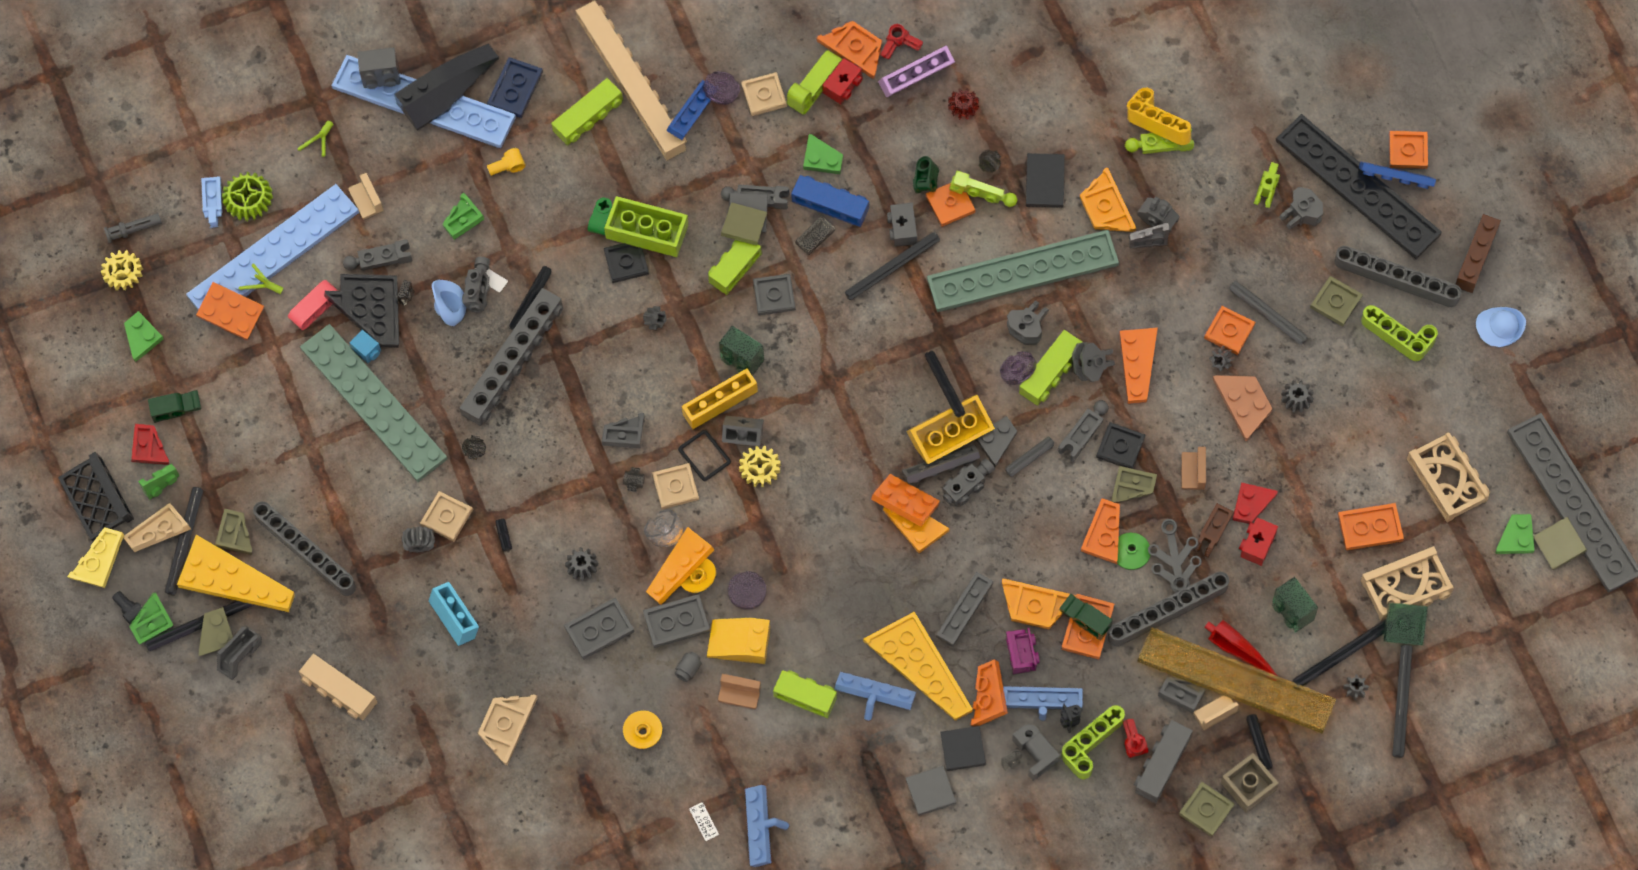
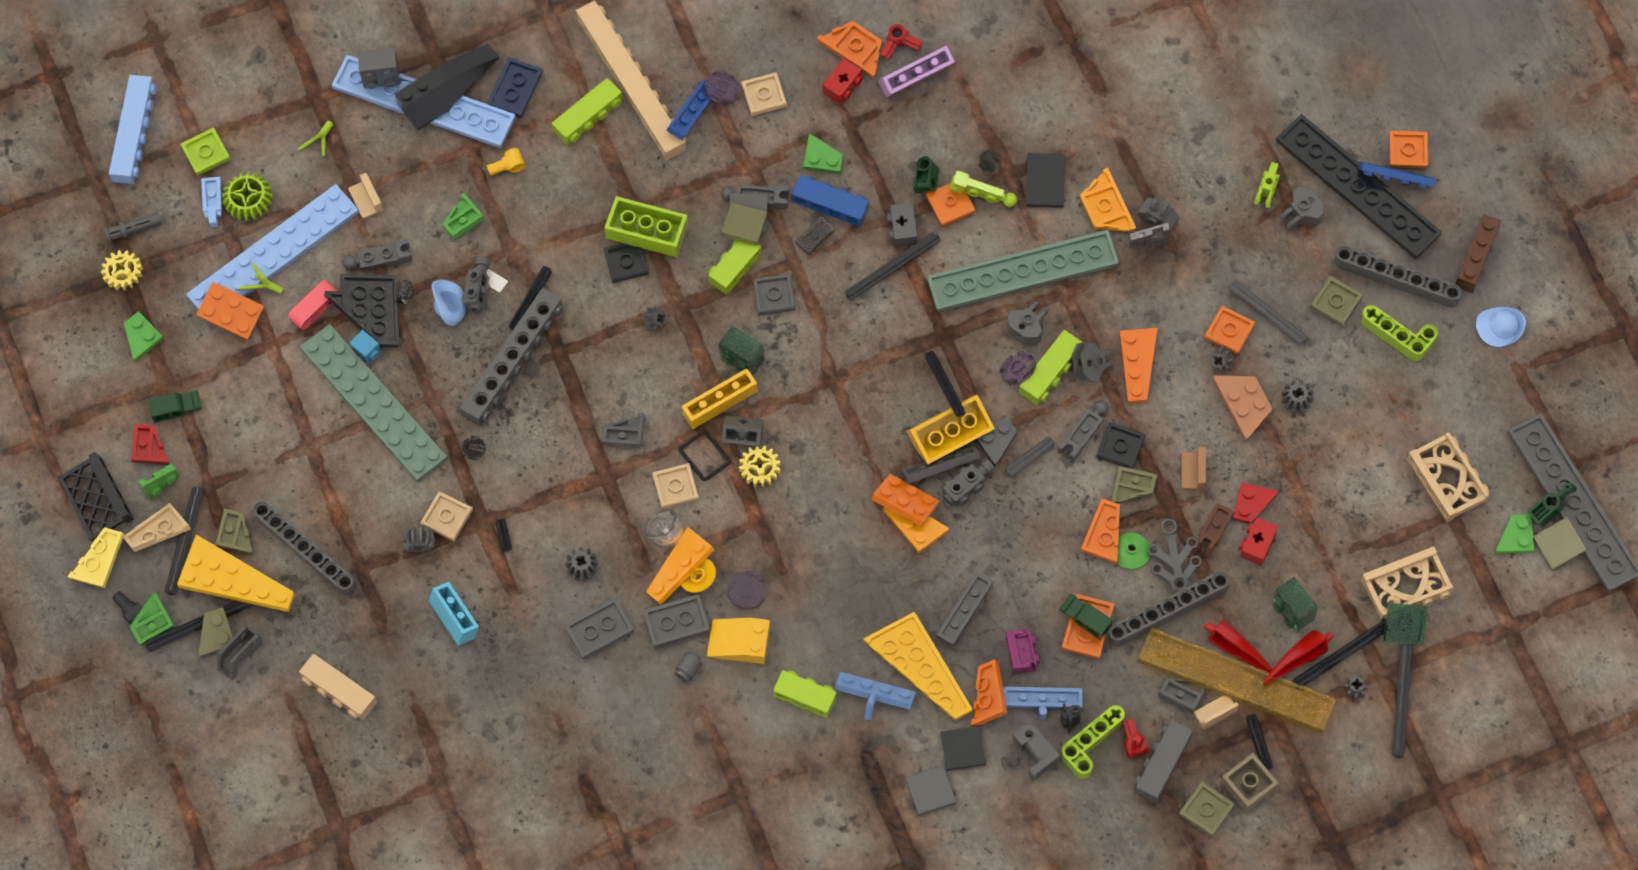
tan wing [478,695,537,765] -> none
green piece [587,197,612,236] -> none
clear smoke gear [623,467,645,492] -> none
yellow dish [623,711,662,749] -> none
white sticker [689,802,719,841] -> none
medium nougat panel [718,674,761,709] -> none
medium blue plate [745,785,789,867] -> none
lime beam [787,50,842,115] -> none
clear red gear [948,88,979,120] -> none
light orange wing [1002,579,1076,629] -> none
lime plate [1125,129,1194,154] -> none
yellow beam [1127,87,1191,145] -> none
orange plate [1338,503,1404,551] -> none
none -> light blue brick [109,75,156,184]
none -> lime plate [181,128,231,176]
none -> red piece [1263,630,1334,685]
none -> dark green piece [1527,483,1577,526]

